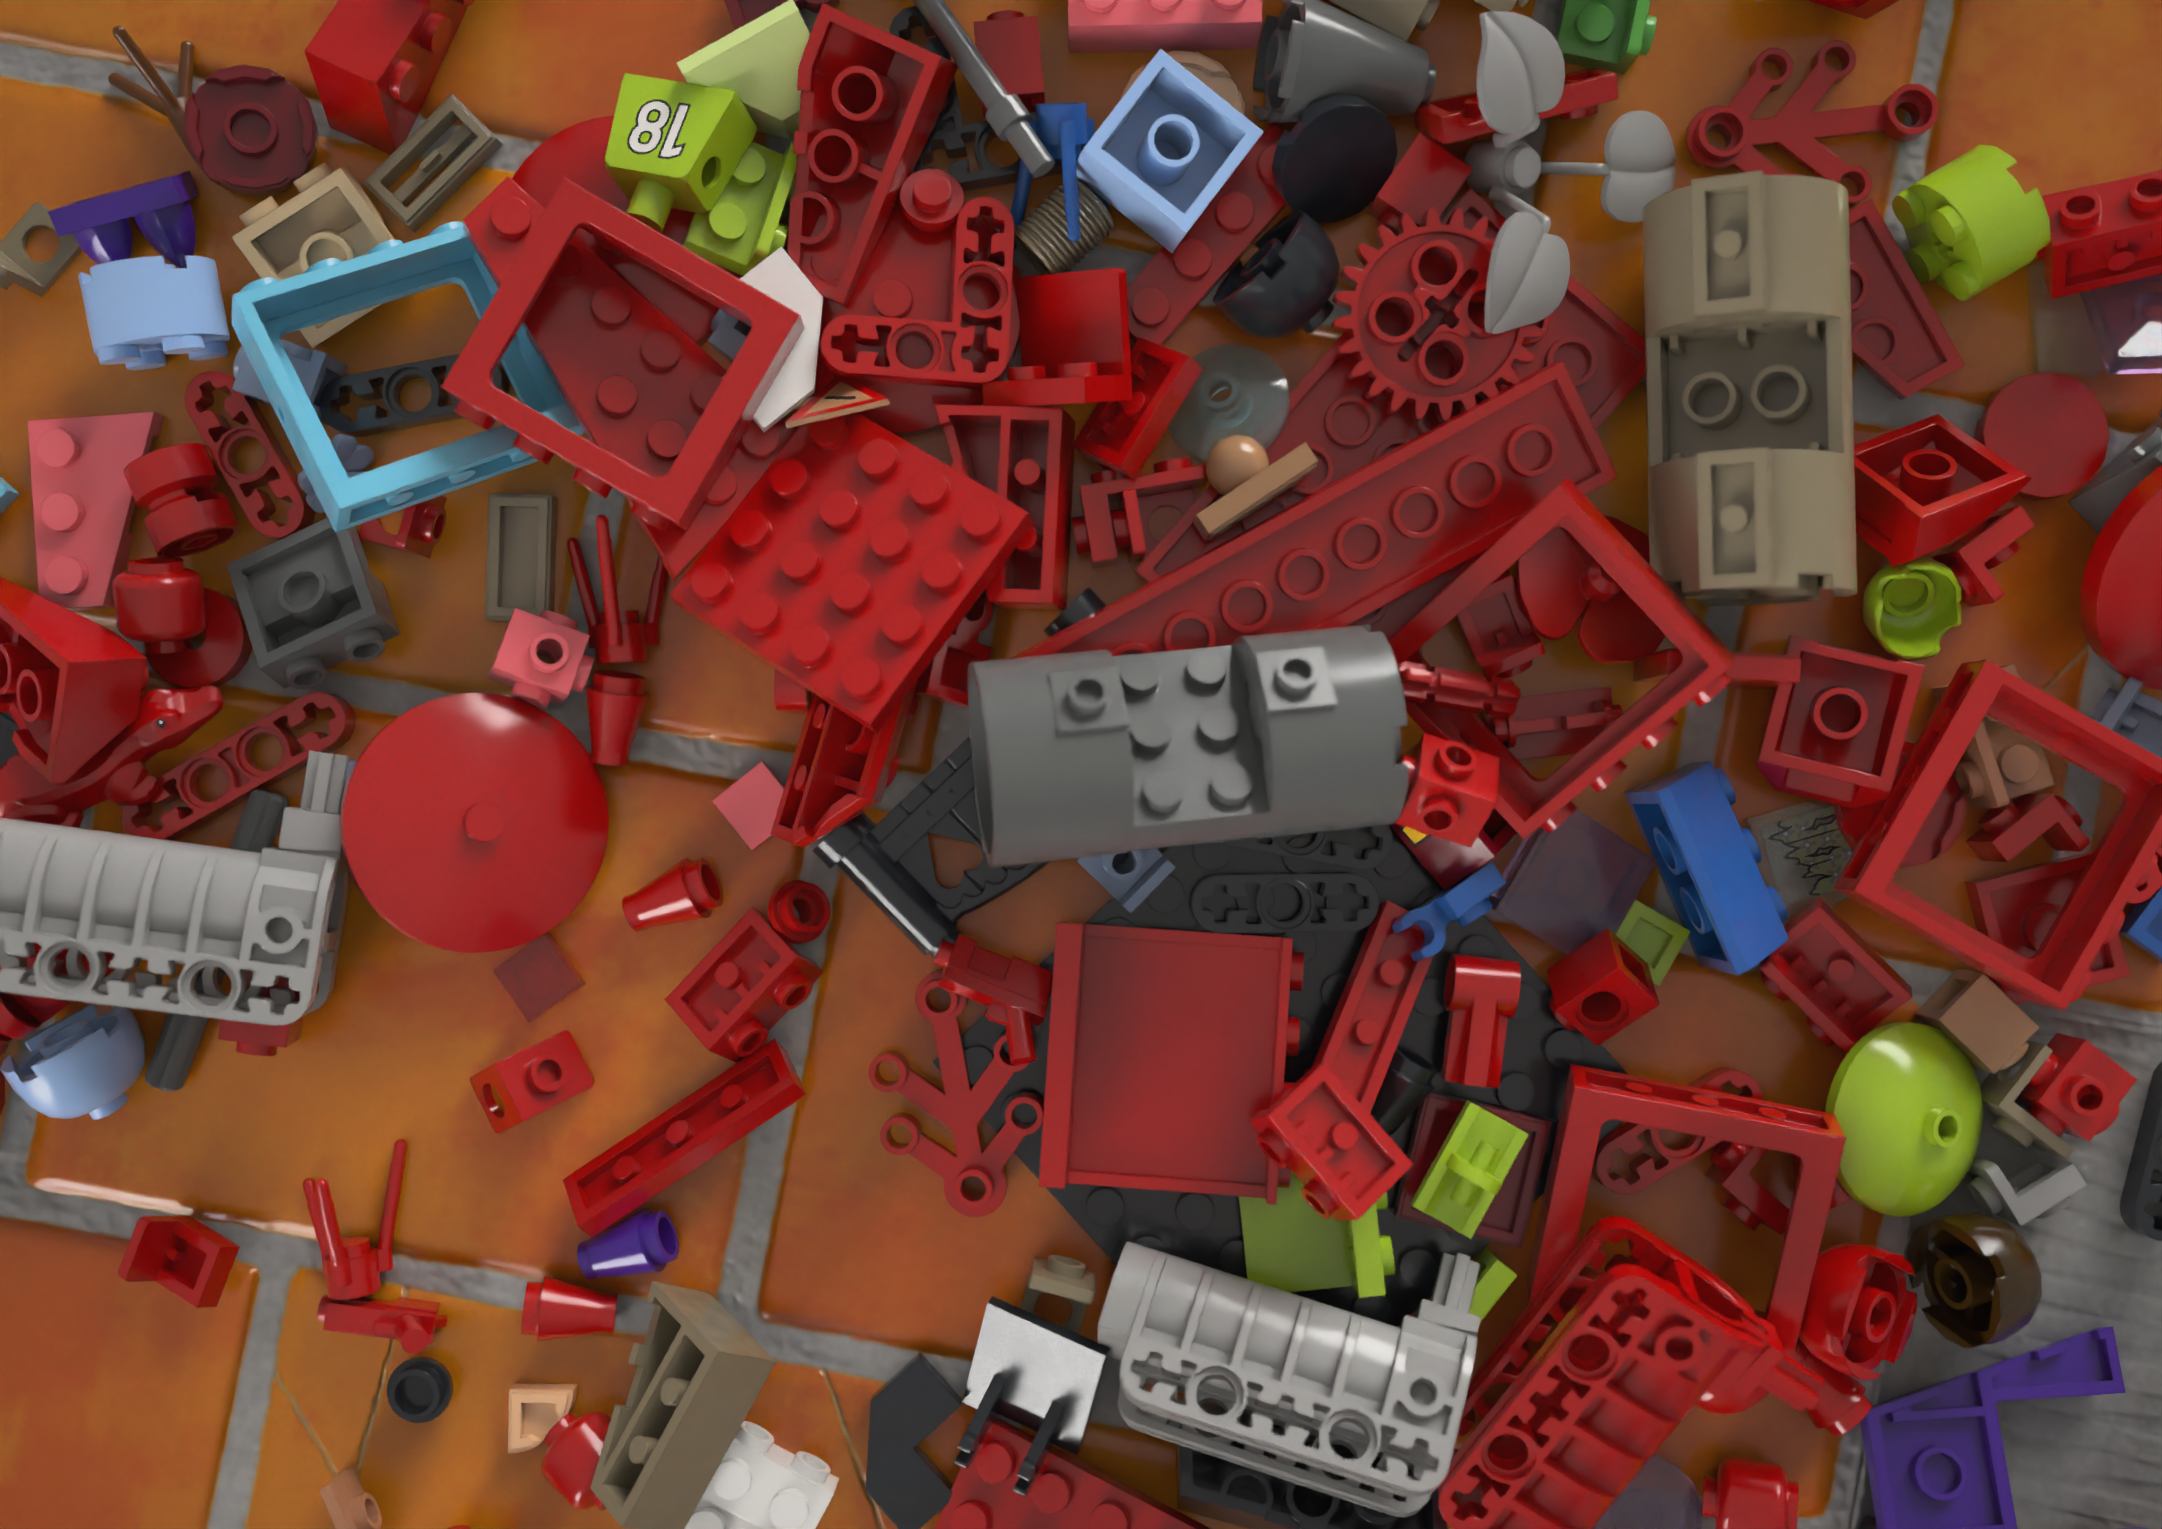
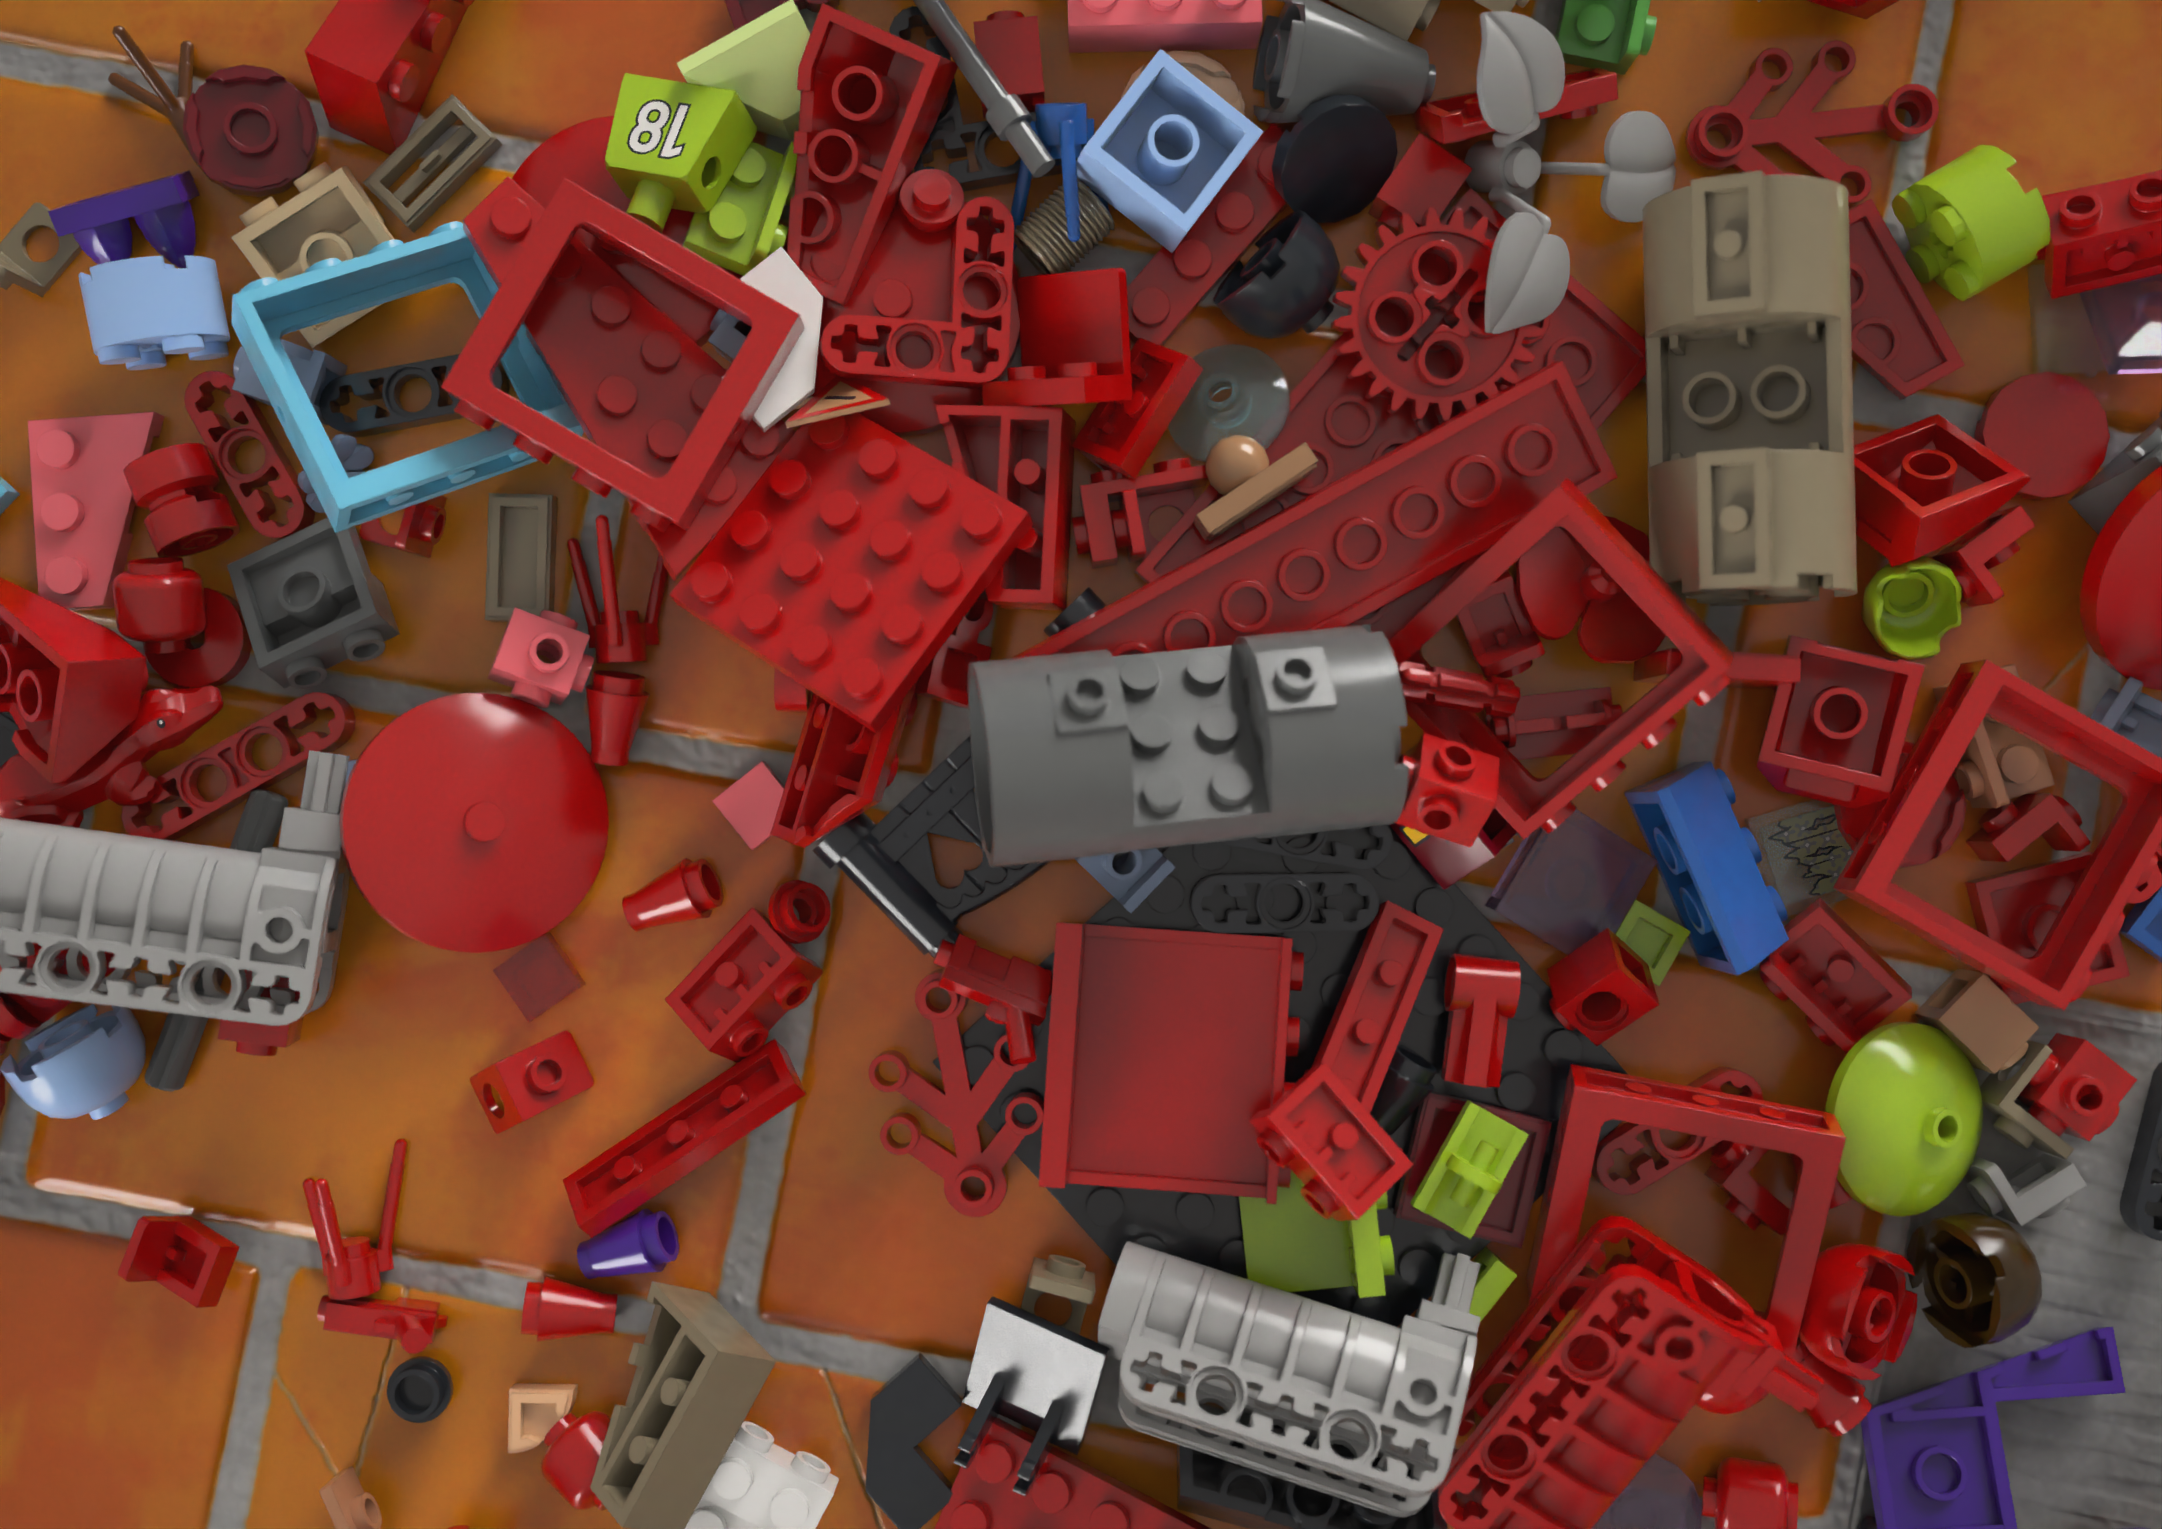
blue plate [1391,862,1506,961] -> none

